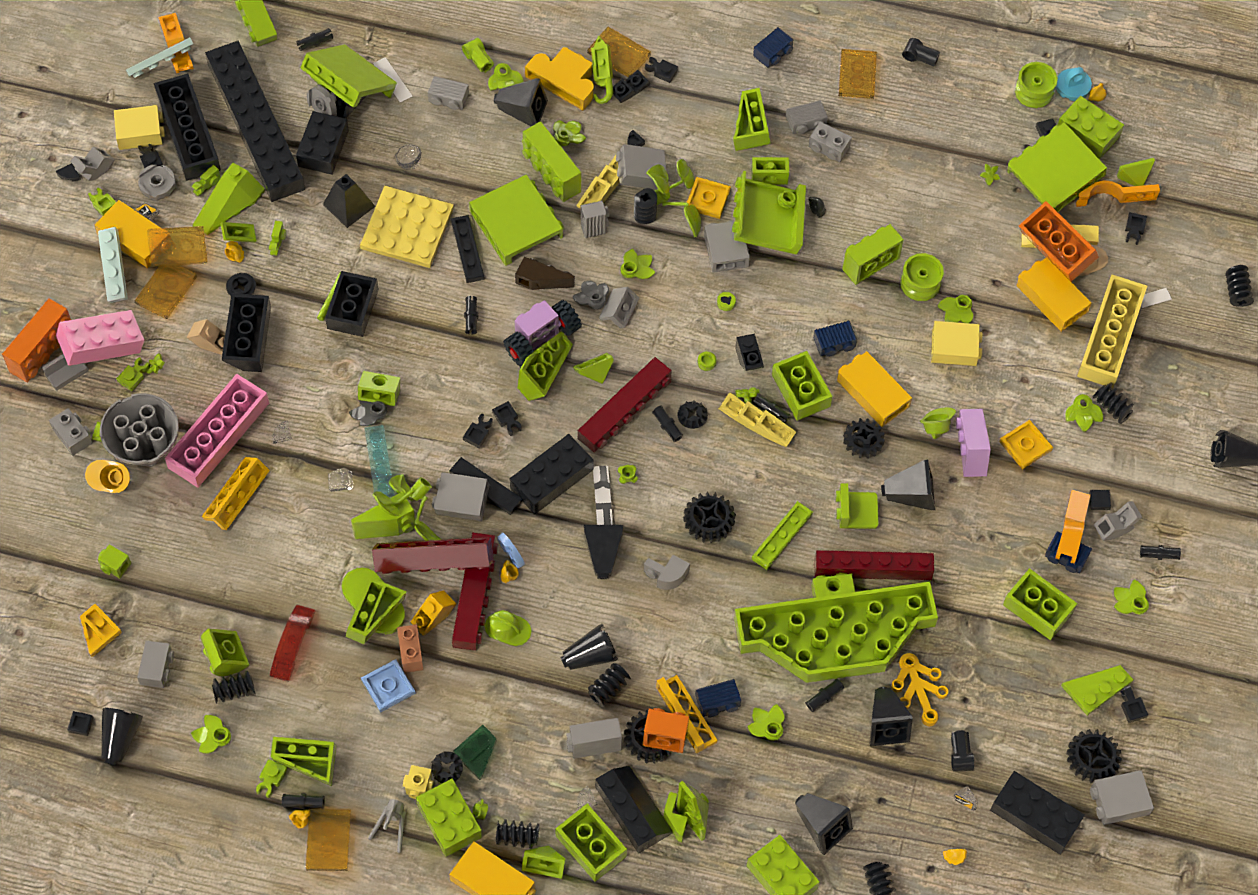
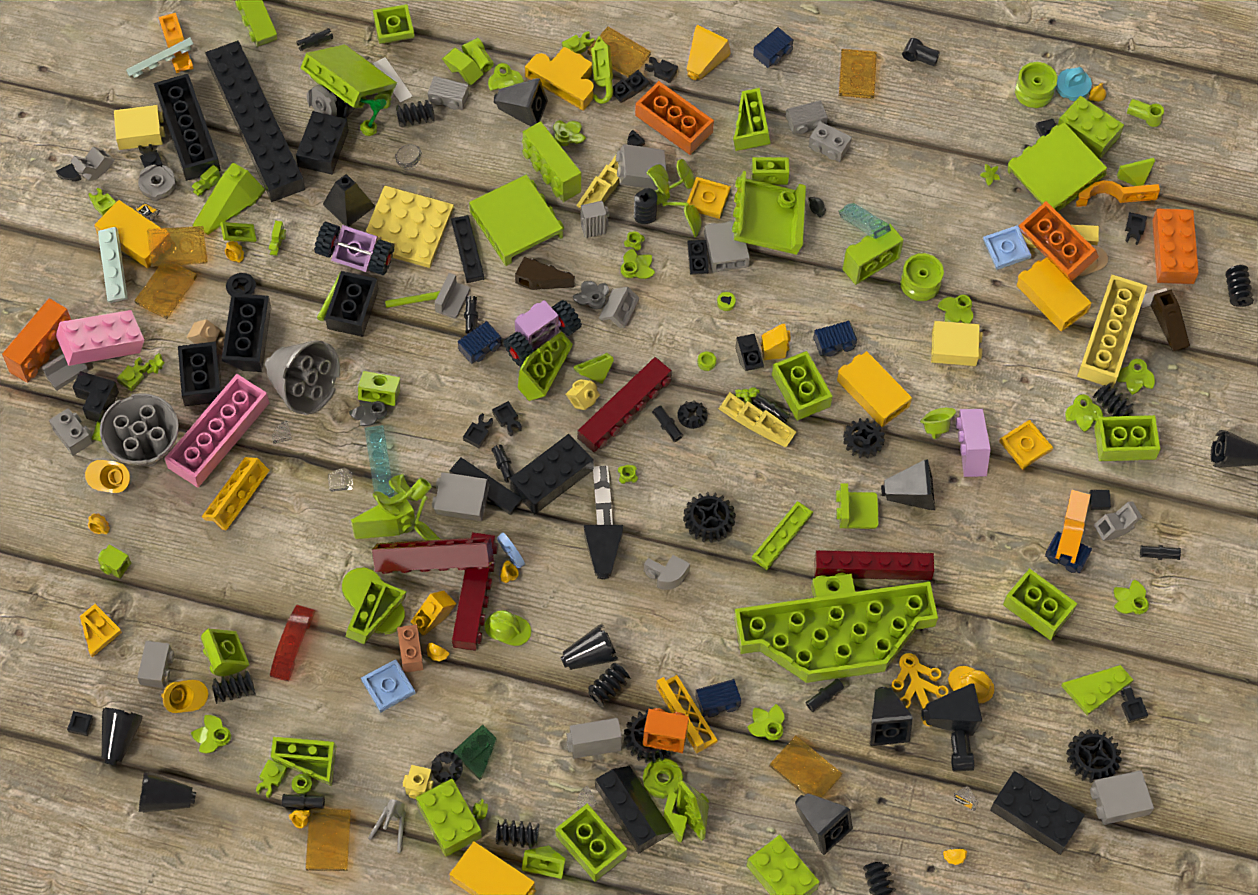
none -> black brick [73,371,119,422]
none -> yellow piece [88,513,110,534]
none -> black cone [138,772,196,813]
none -> yellow piece [161,680,208,713]
none -> black brick [178,341,222,407]
none -> light grey cone [265,340,340,415]
none -> lime plate [291,774,312,794]
none -> brick [314,221,394,275]
none -> plant [354,91,392,136]
none -> lime brick [373,4,414,44]
none -> lime bar [385,291,440,308]
none -> black piece [396,100,435,127]
none -> yellow piece [426,642,450,662]
none -> light grey panel [435,273,470,319]
none -> lime slope [442,48,483,85]
none -> dark blue brick [457,321,502,364]
none -> black pin [491,444,515,483]
none -> lime plate [562,31,595,54]
none -> light yellow brick [566,379,600,410]
none -> lime plate [624,231,645,251]
none -> orange brick [635,81,714,155]
none -> lime tile [642,758,683,799]
none -> yellow slope [687,25,731,80]
none -> black slope [687,240,709,275]
none -> yellow slope [761,324,791,360]
none -> clear yellow tile [769,735,843,798]
none -> clear light blue plate [838,203,891,239]
none -> black slope [921,683,982,736]
none -> yellow piece [948,666,994,703]
none -> light blue tile [983,225,1031,270]
none -> lime brick [1094,415,1160,461]
none -> lime plate [1117,358,1155,395]
none -> lime piece [1127,99,1164,127]
none -> dark brown slope [1150,289,1190,352]
none -> orange brick [1152,209,1198,284]

